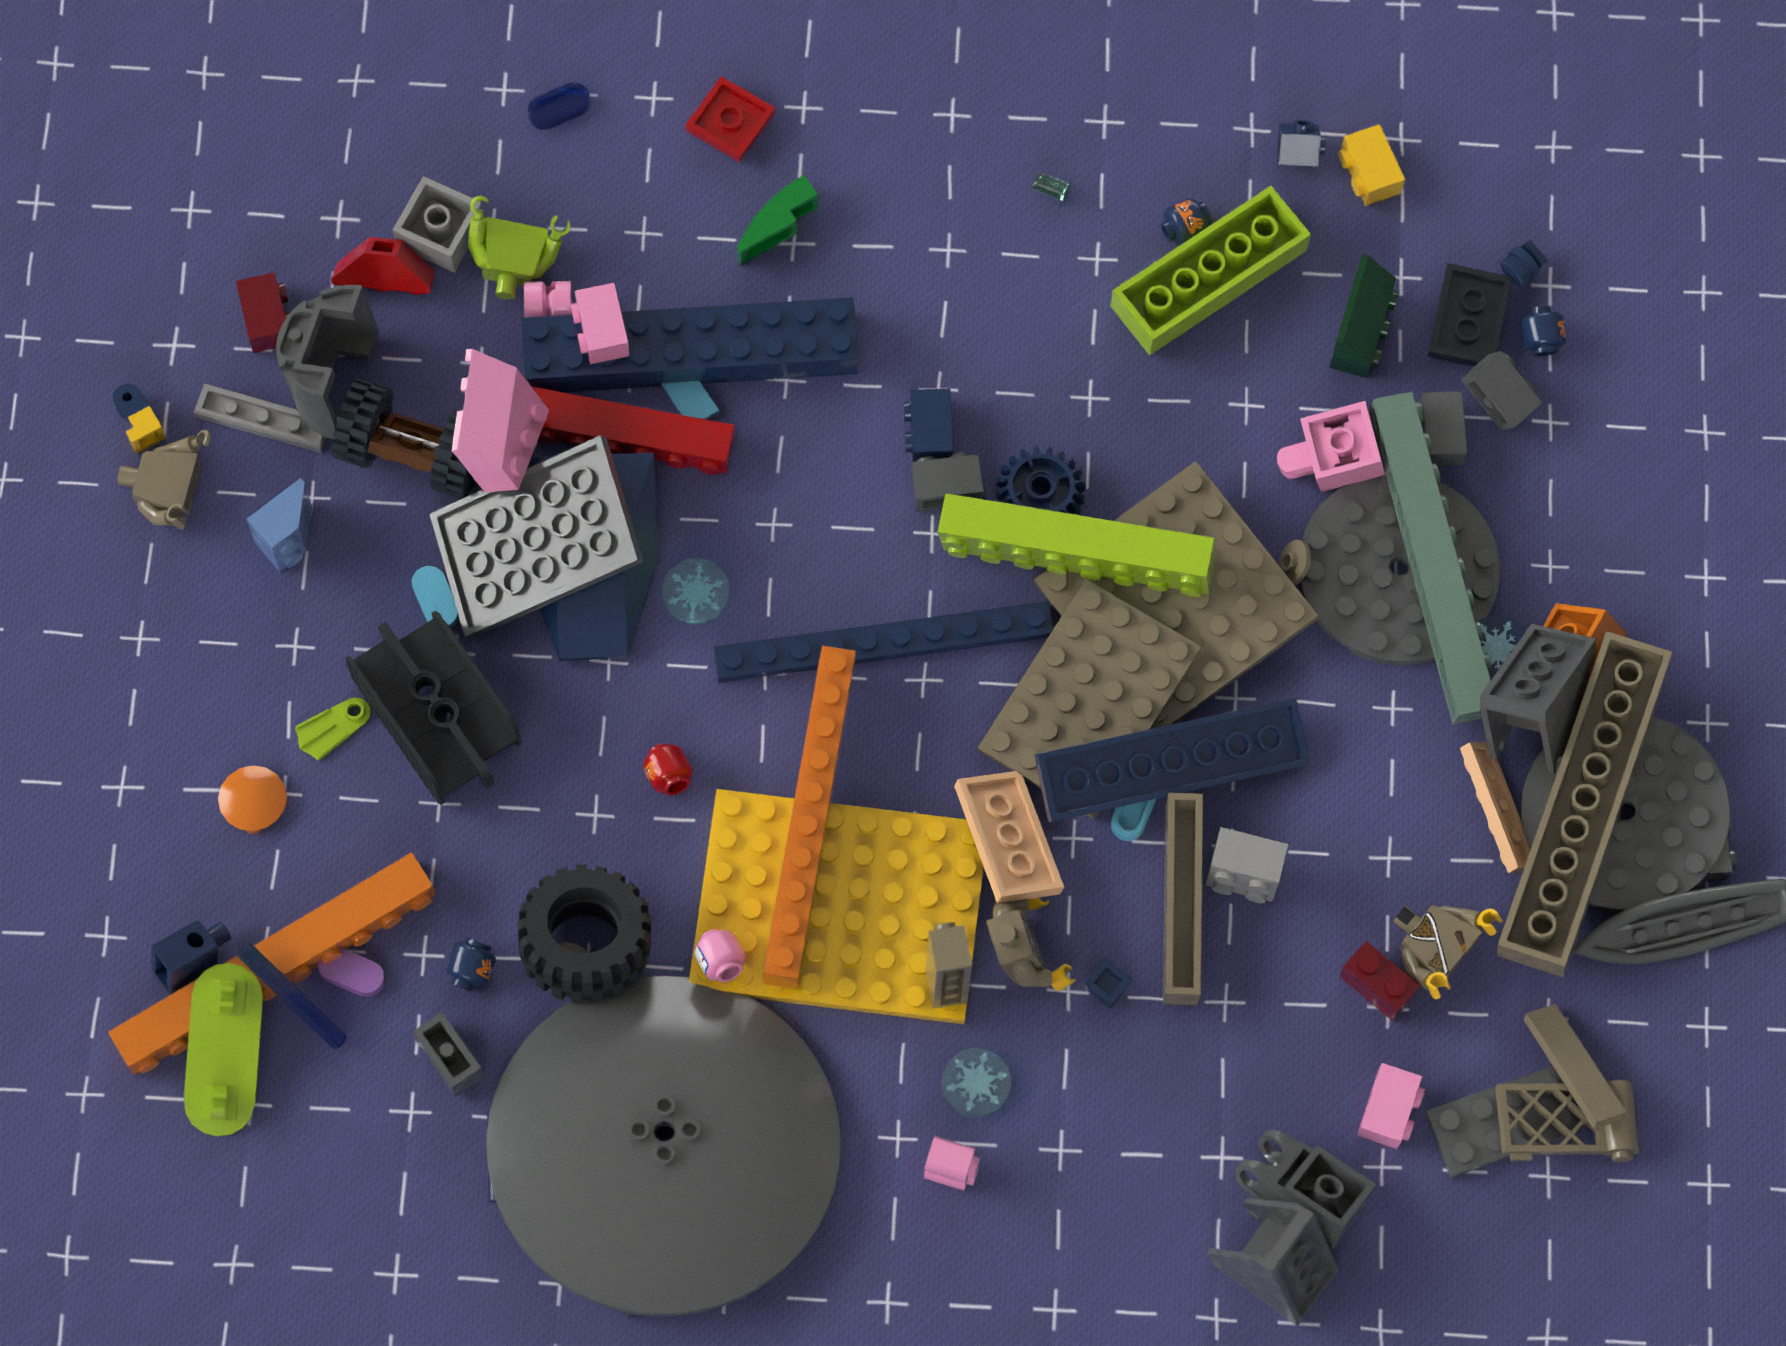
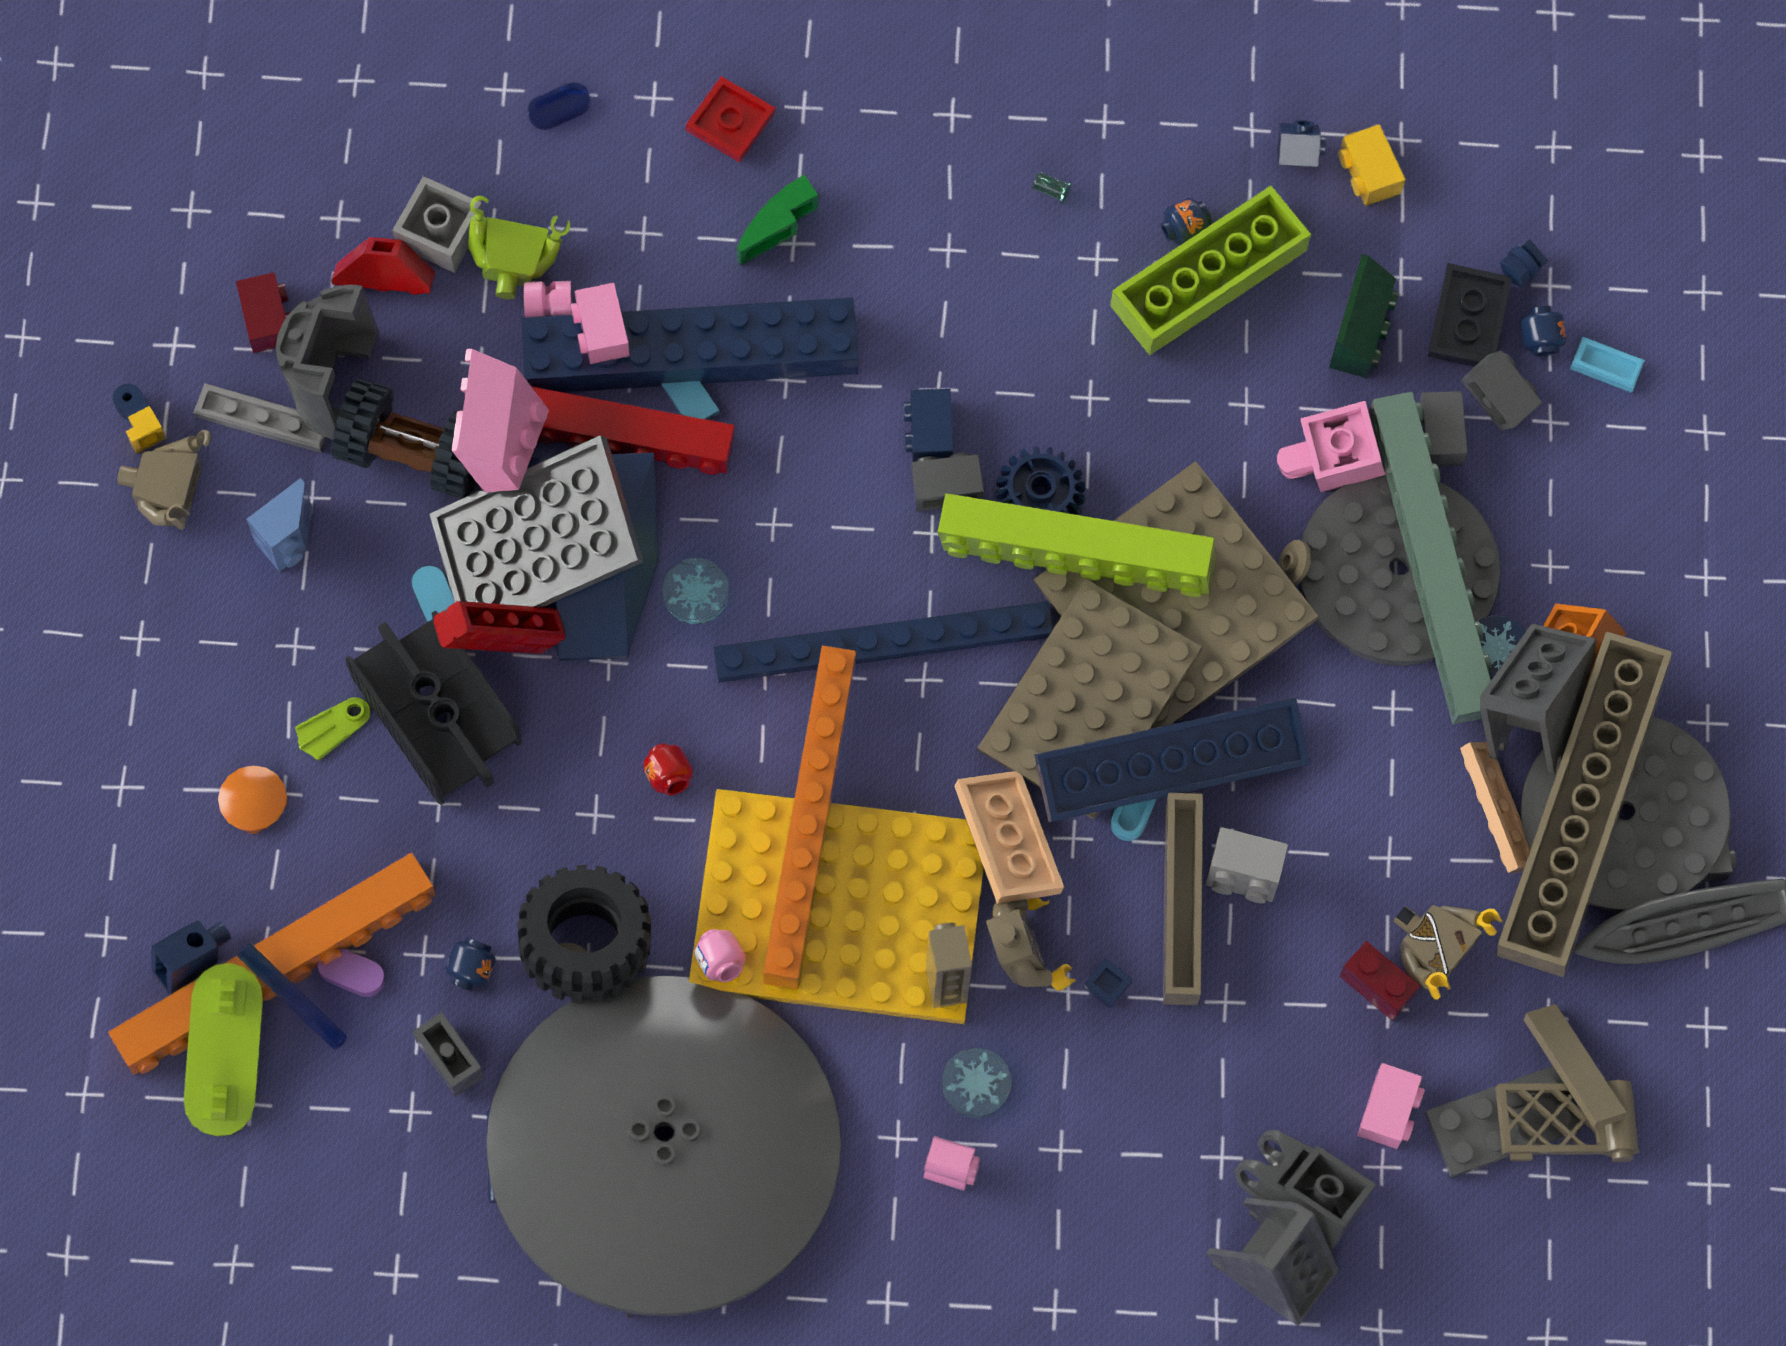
none -> red brick [433,601,566,654]
none -> medium azure tile [1570,337,1645,393]

